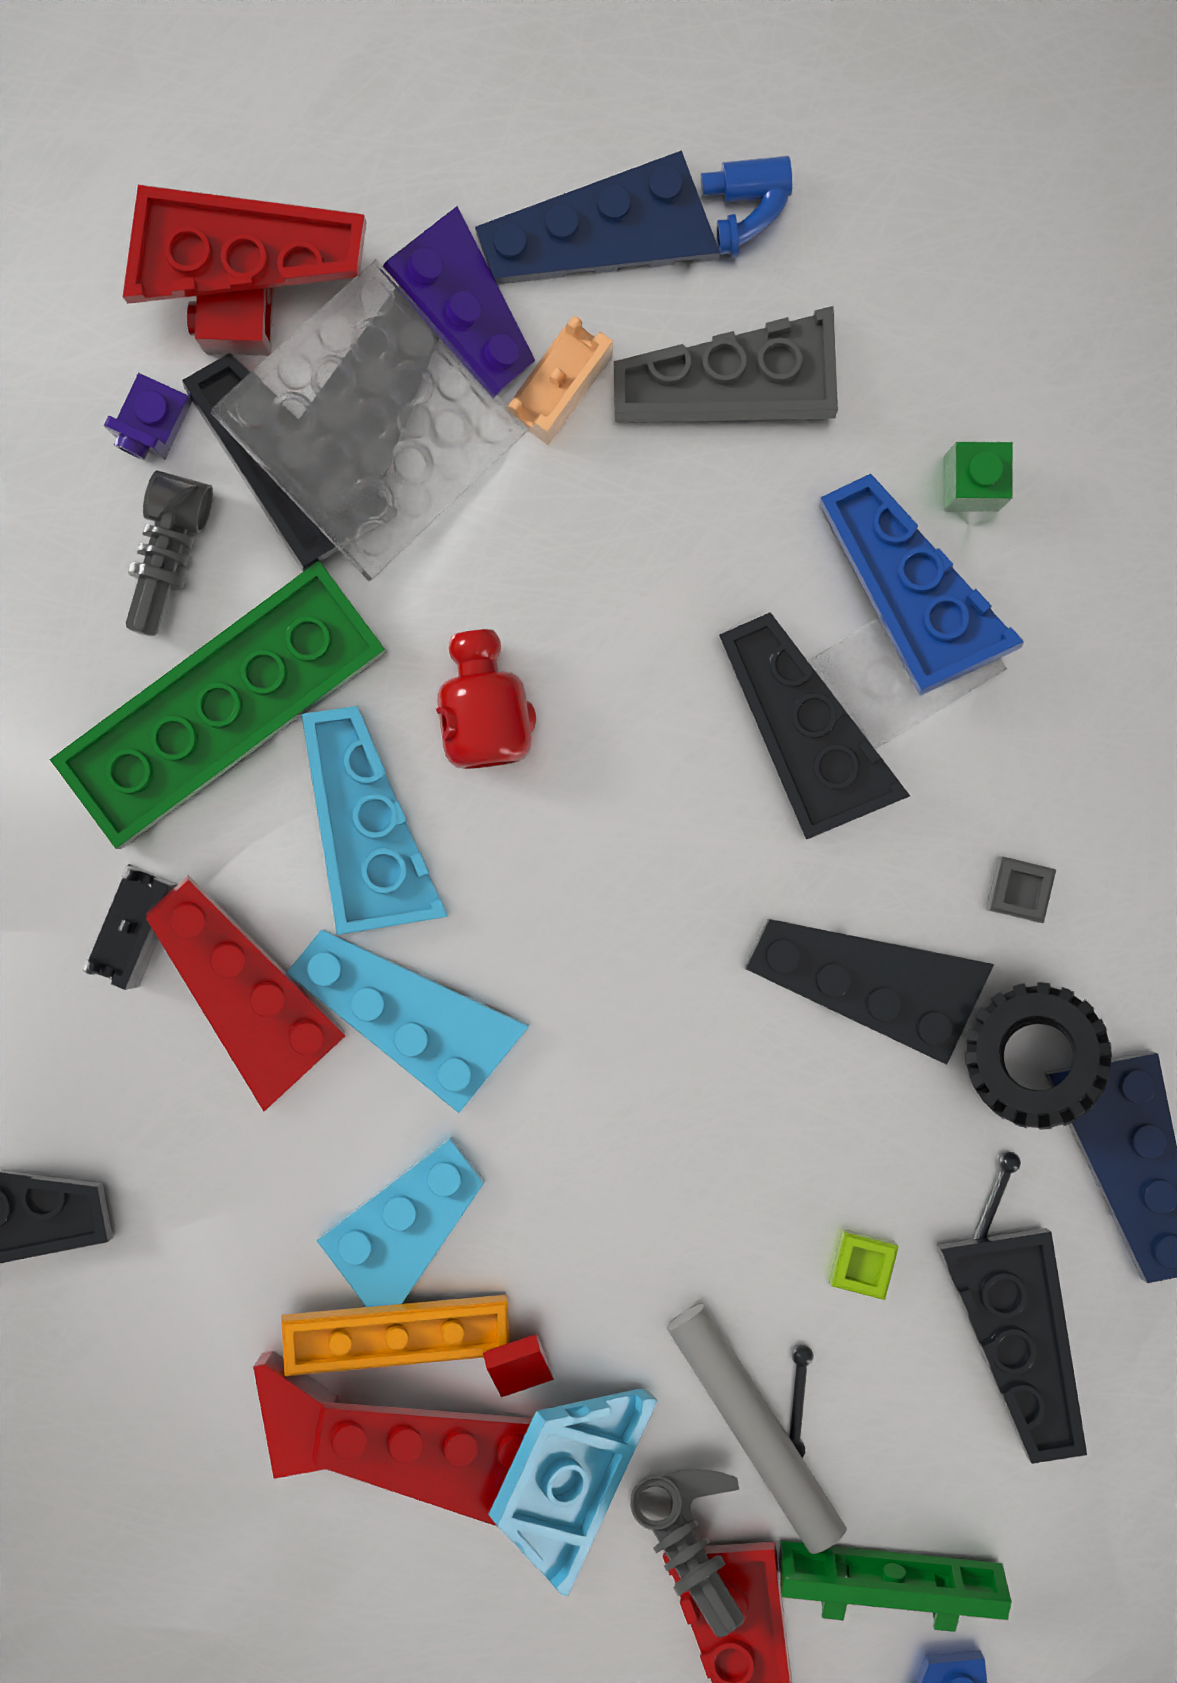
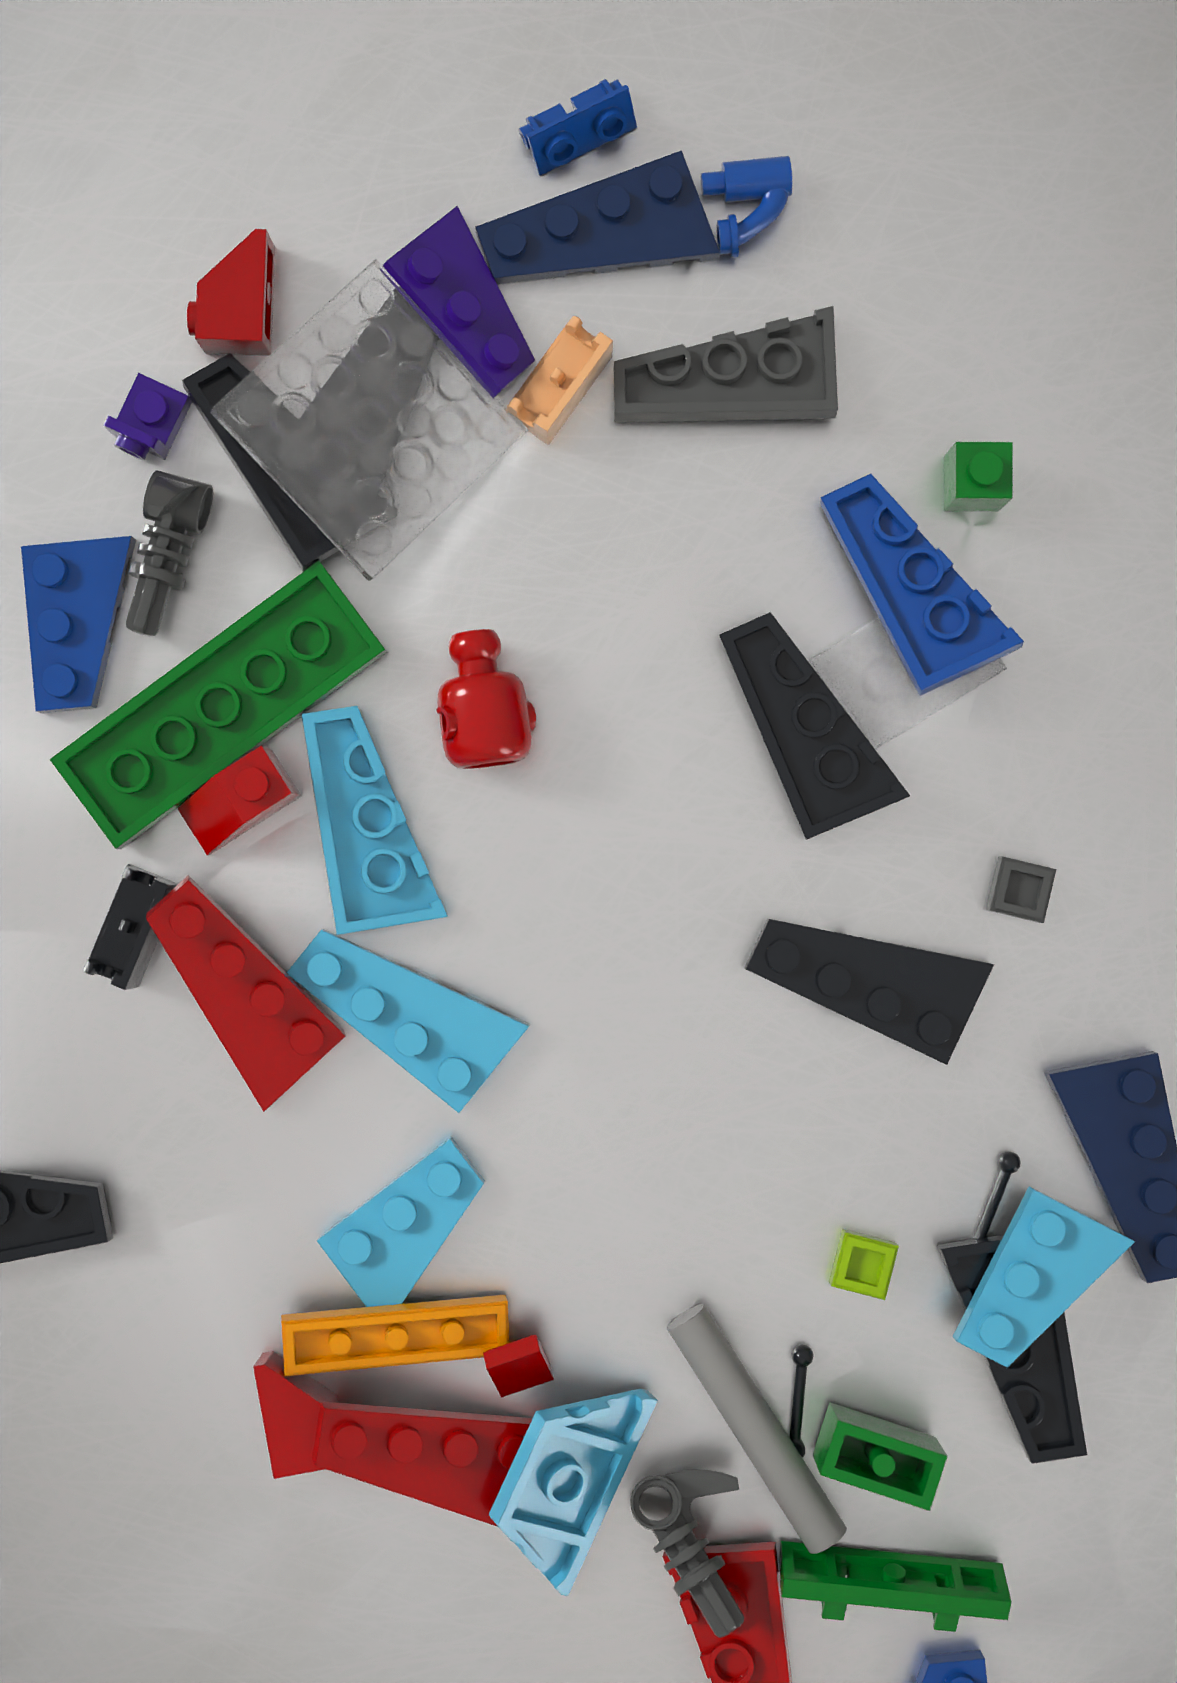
red wing [122,185,367,304] -> none
black tyre [965,982,1112,1130] -> none
none -> blue wing [21,536,136,713]
none -> red slope [178,745,301,855]
none -> blue hinge [518,79,637,176]
none -> green brick [813,1402,947,1511]
none -> medium azure wing [953,1186,1135,1368]

